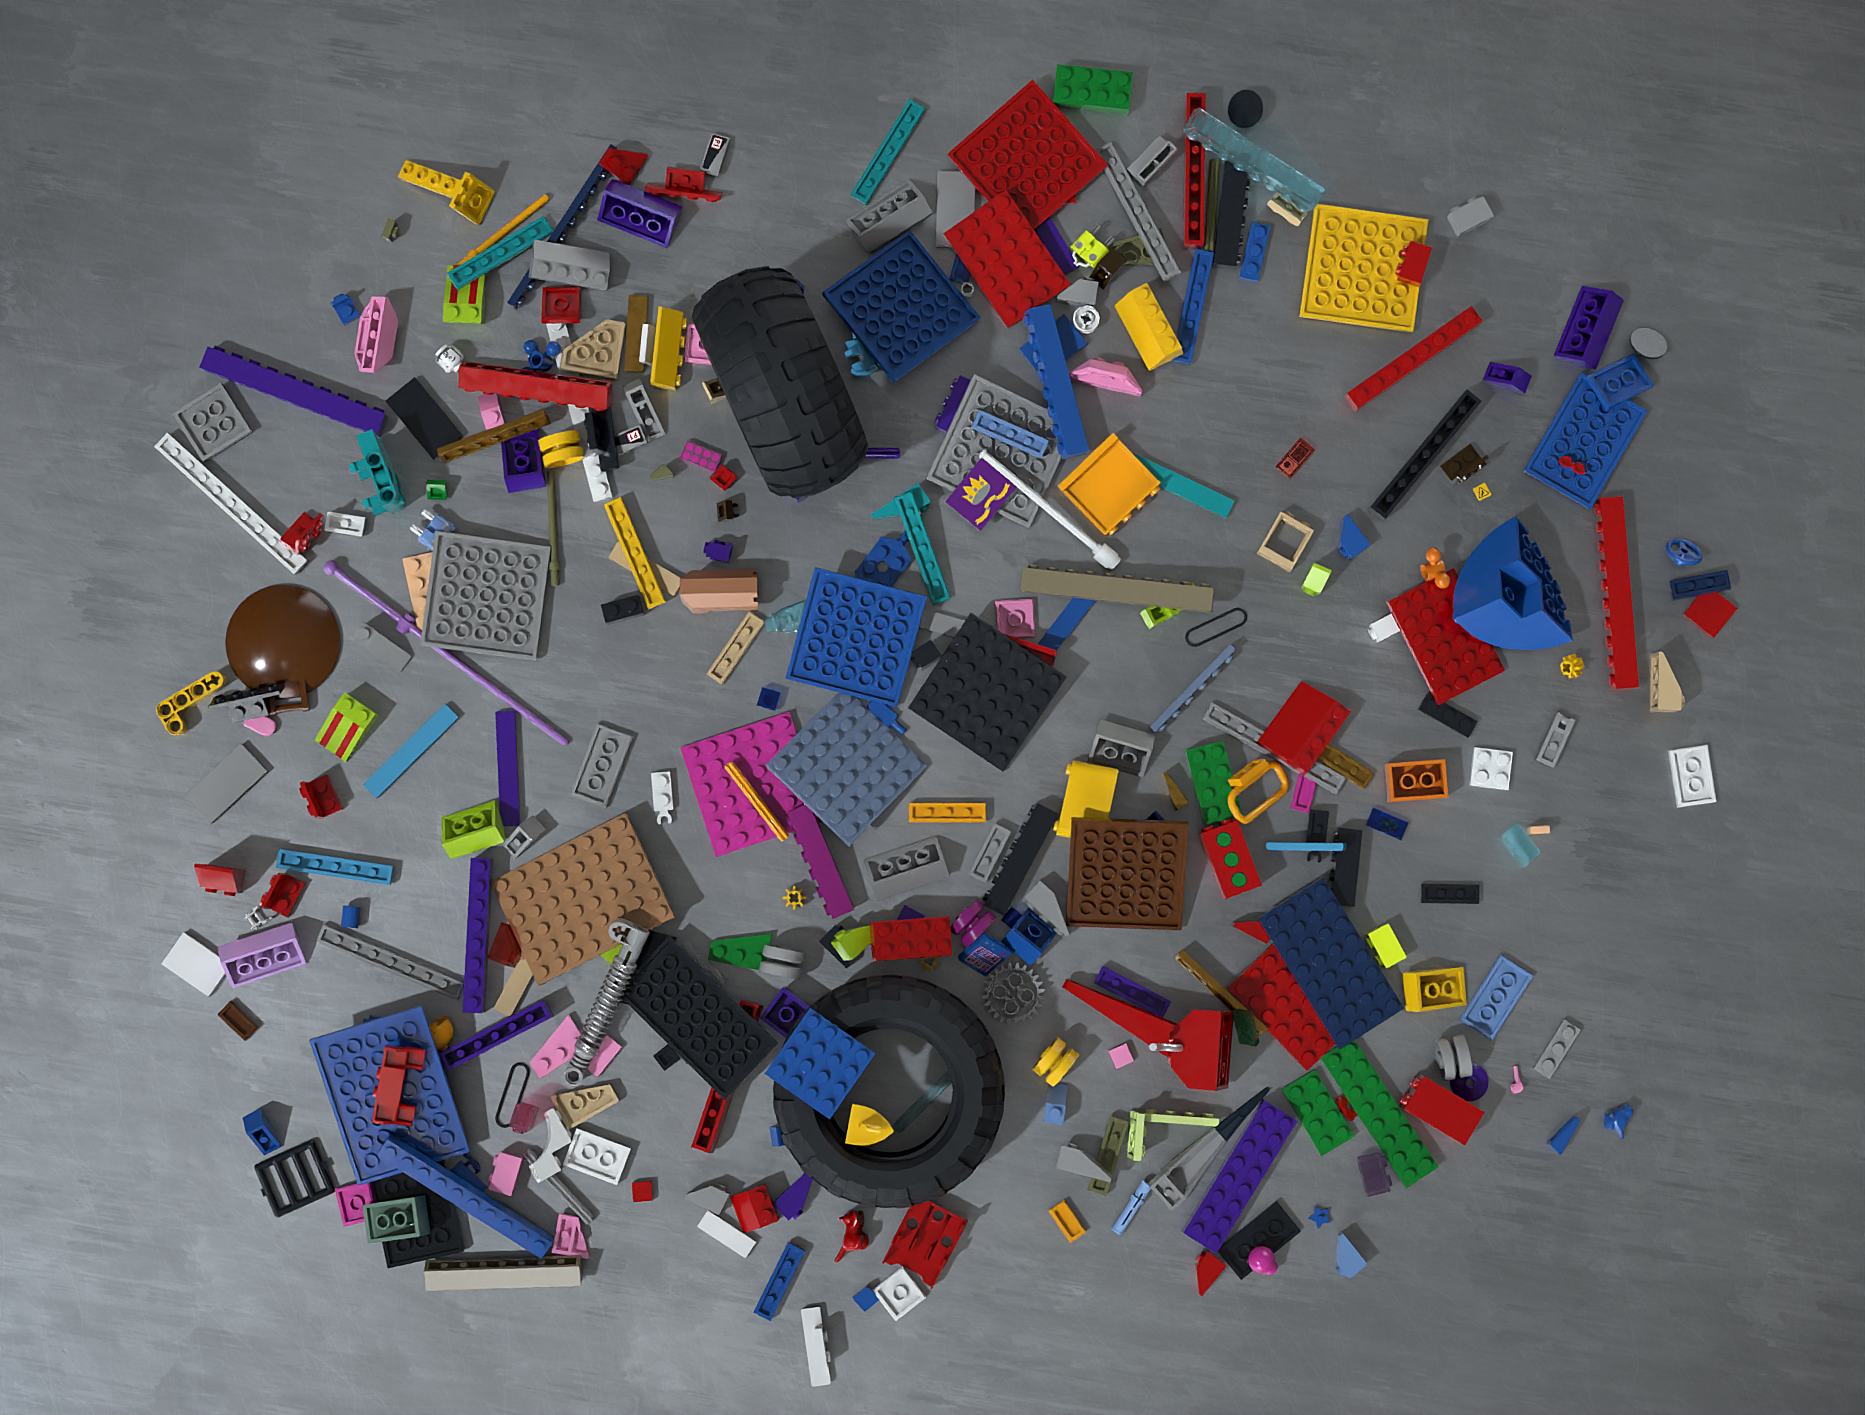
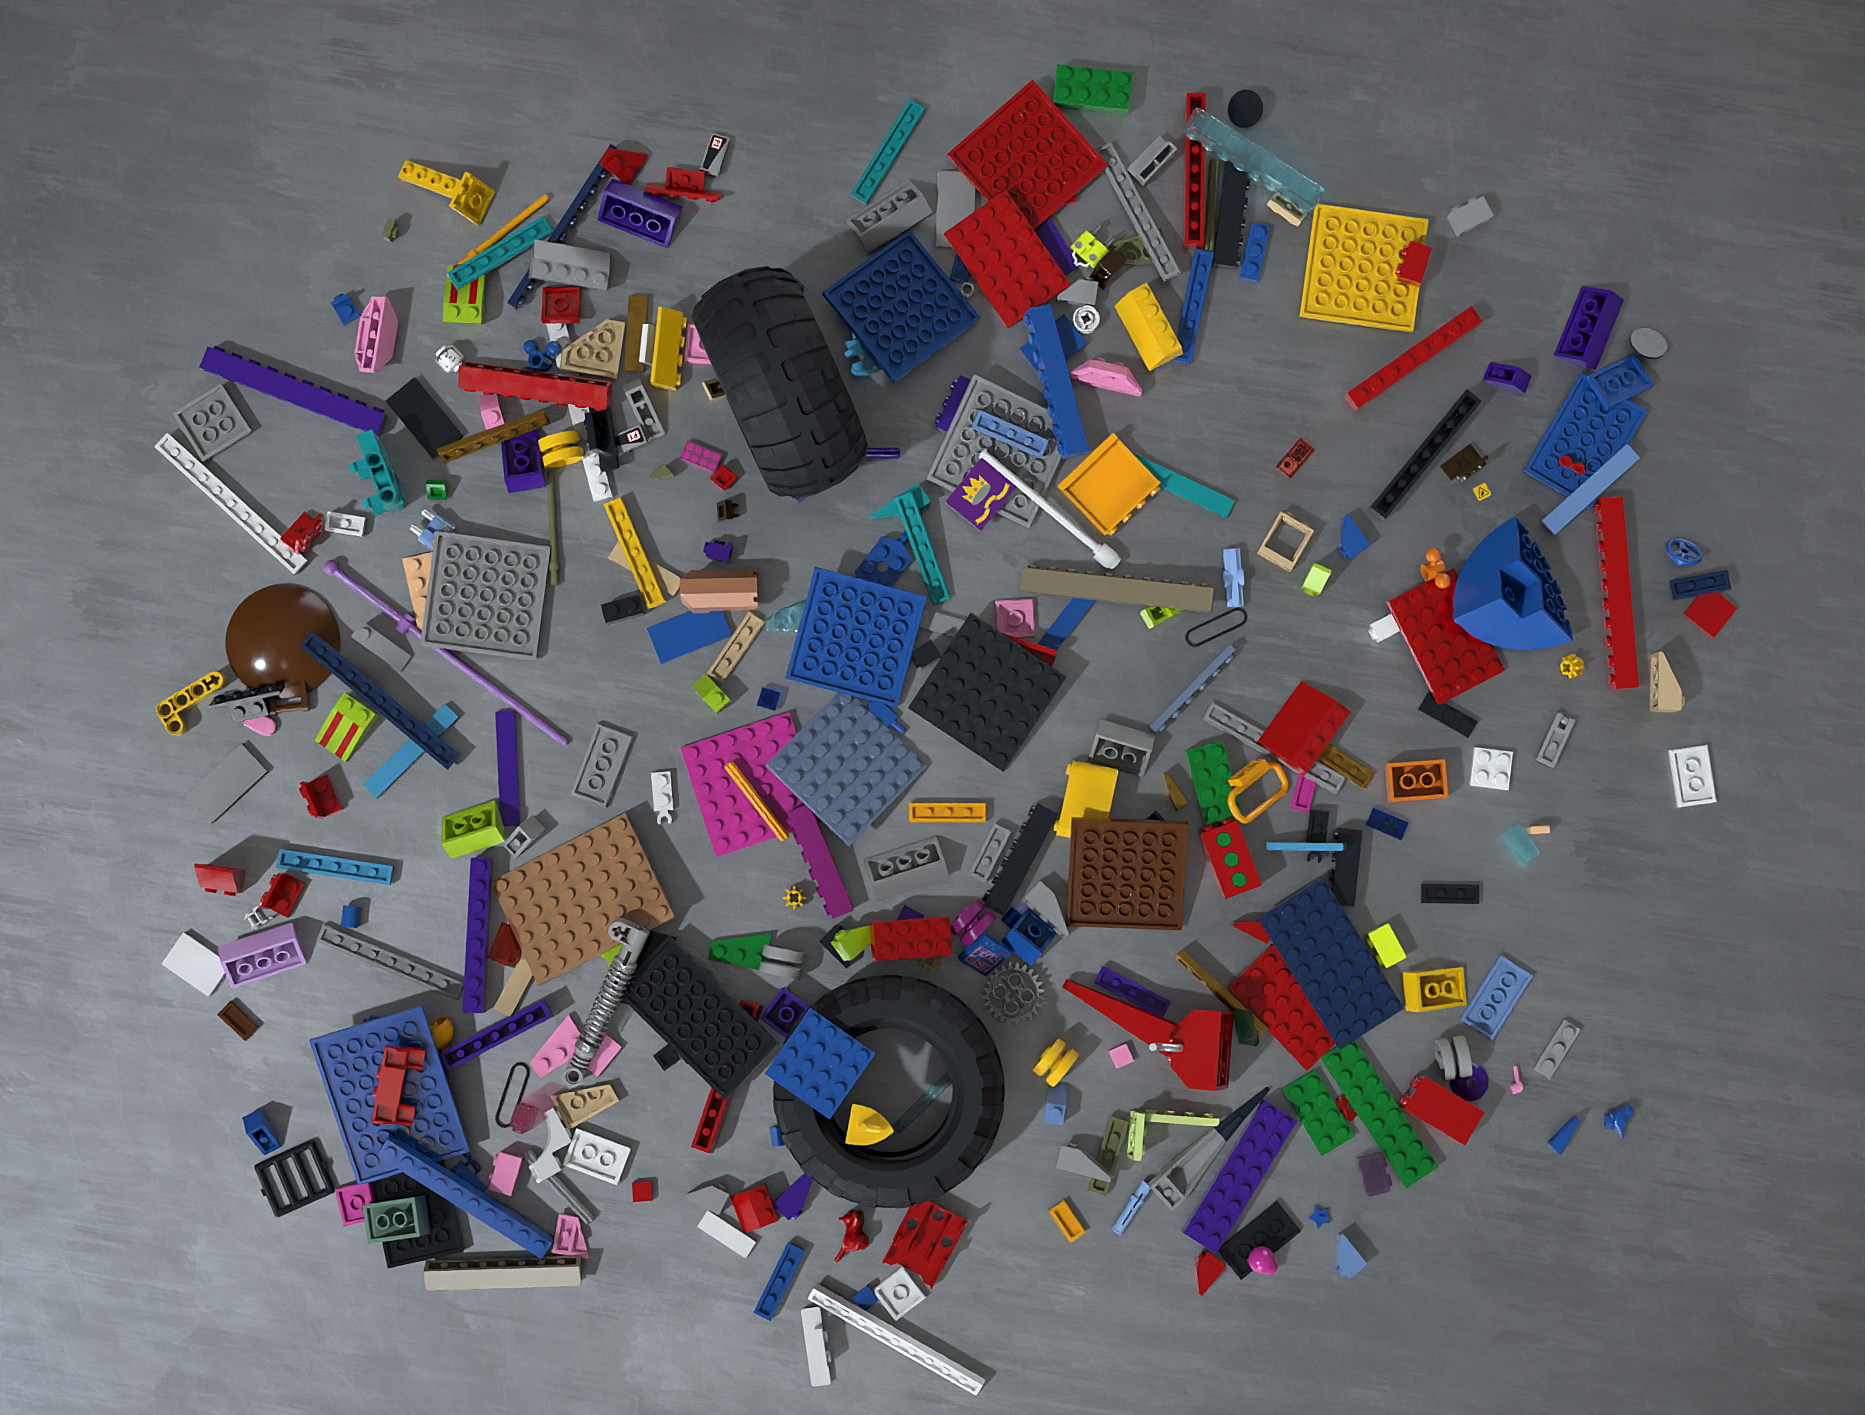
none -> dark blue plate [300,631,460,770]
none -> blue tile [647,611,732,664]
none -> lime slope [692,673,731,714]
none -> white plate [808,1283,985,1395]
none -> light blue piece [1223,549,1244,608]
none -> medium blue tile [1542,444,1640,535]

